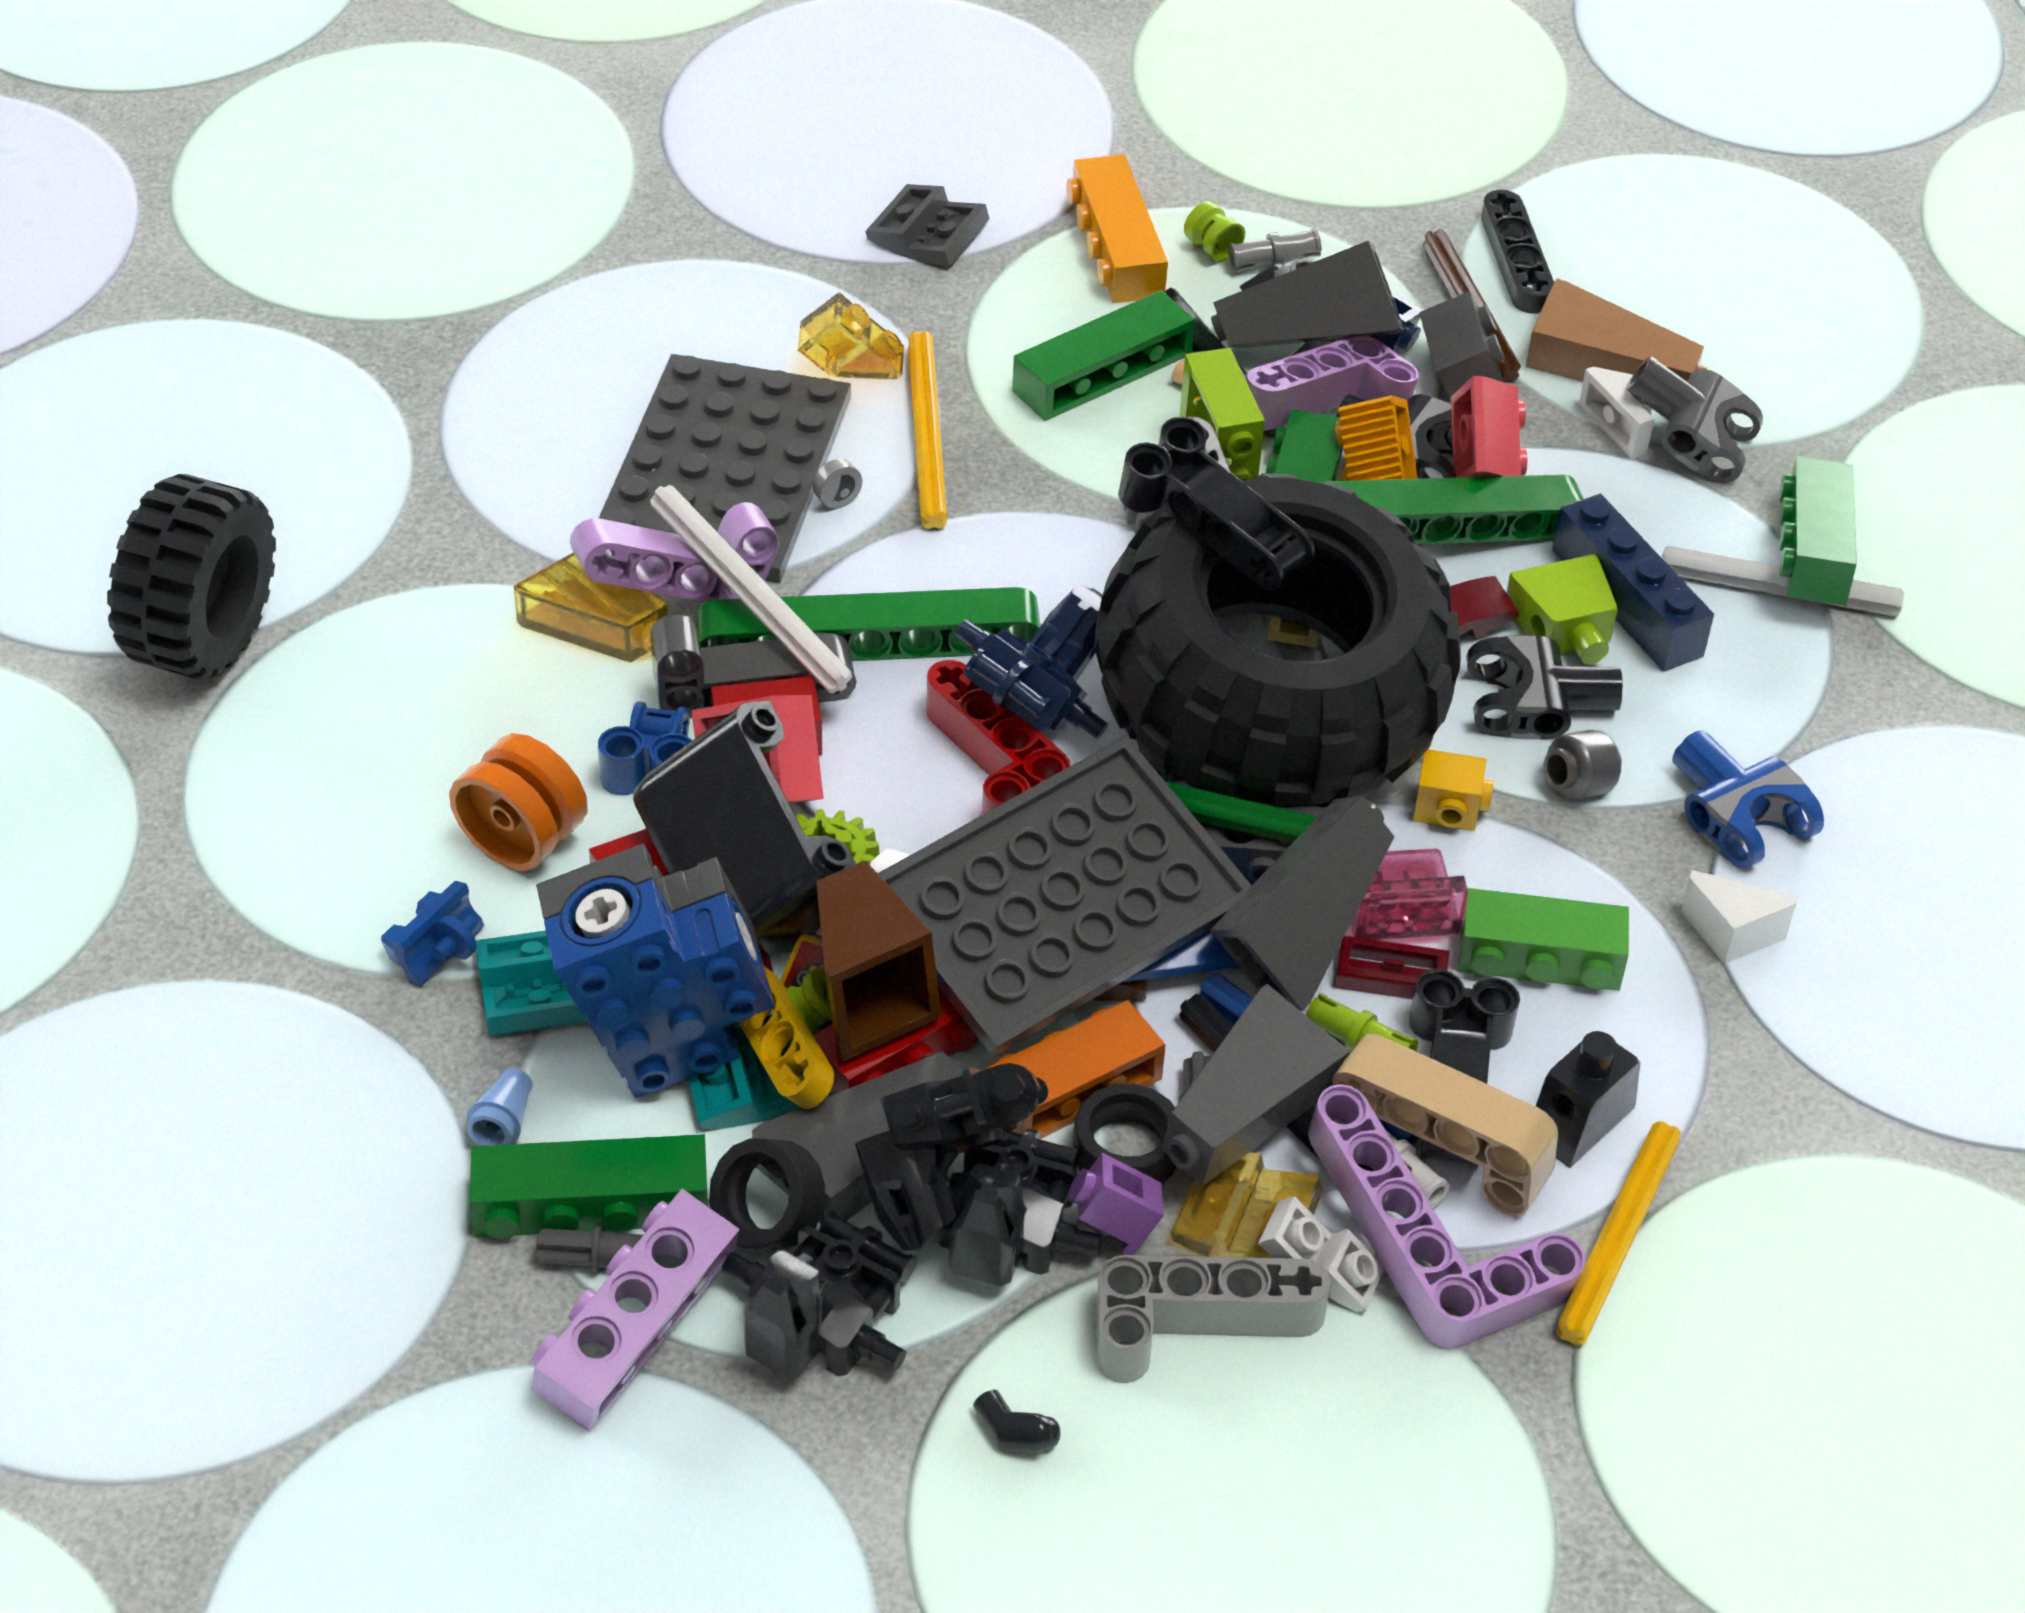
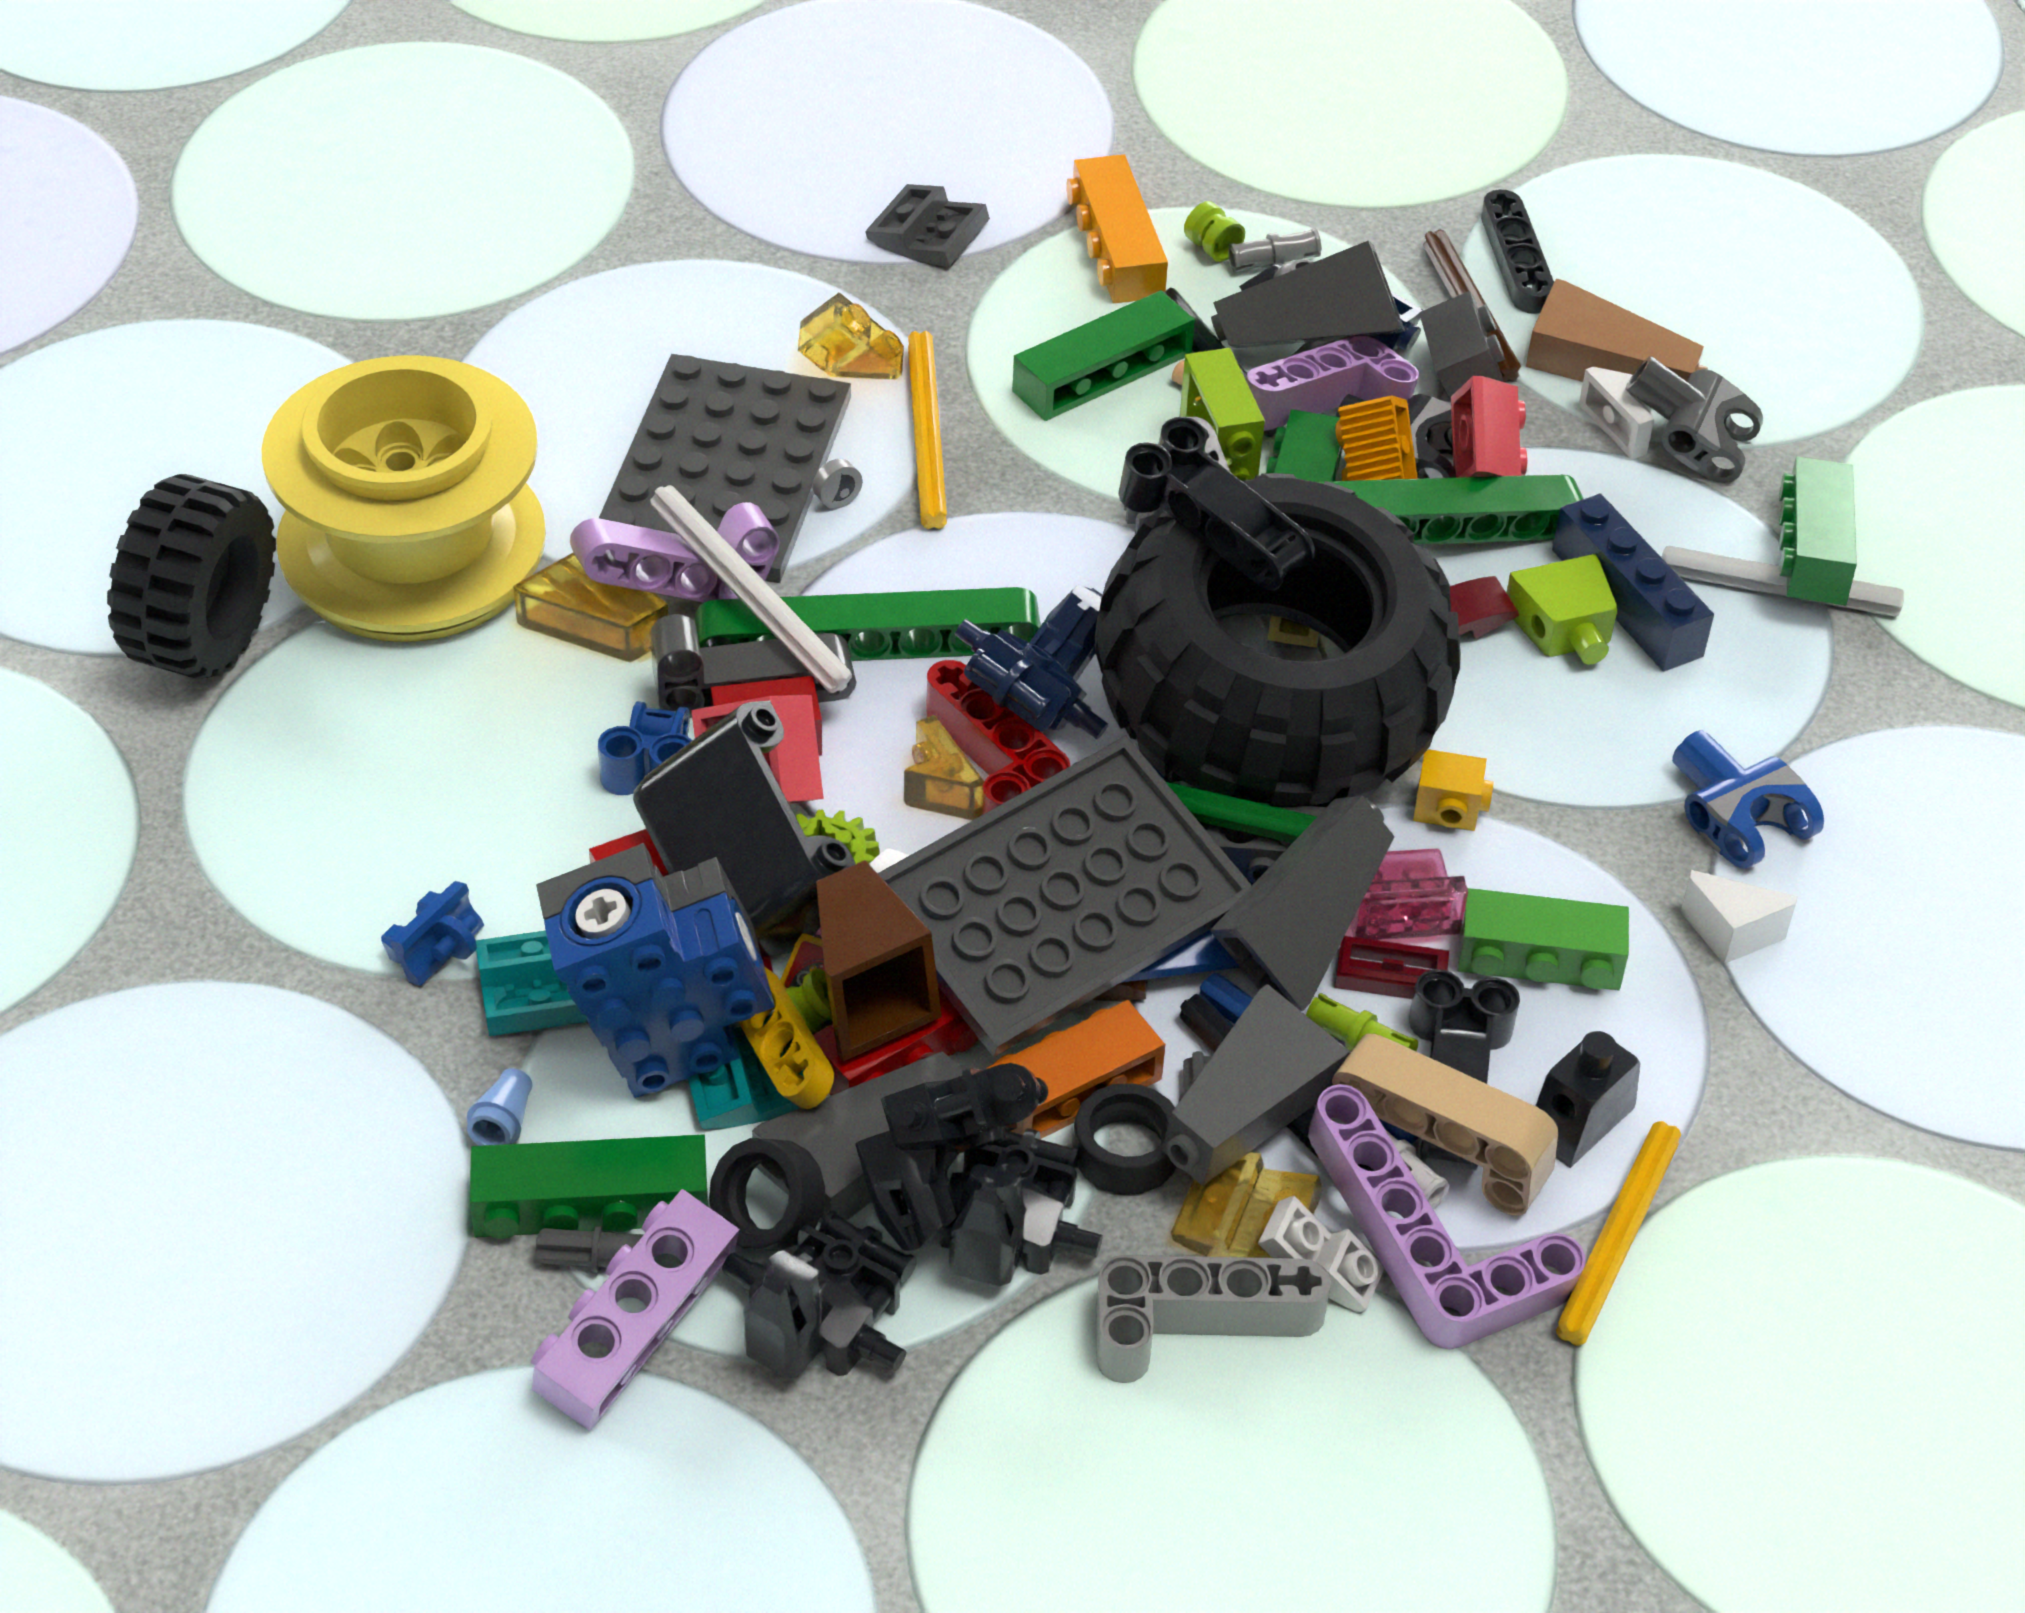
orange wheel [449,733,588,872] -> none
black arm [973,1389,1061,1453] -> none
medium lavender brick [1068,1153,1164,1255] -> none
black connector [1466,635,1623,740] -> none
flat silver head [1543,730,1622,800] -> none
none -> light yellow wheel [261,355,546,642]
none -> clear yellow slope [903,715,984,820]

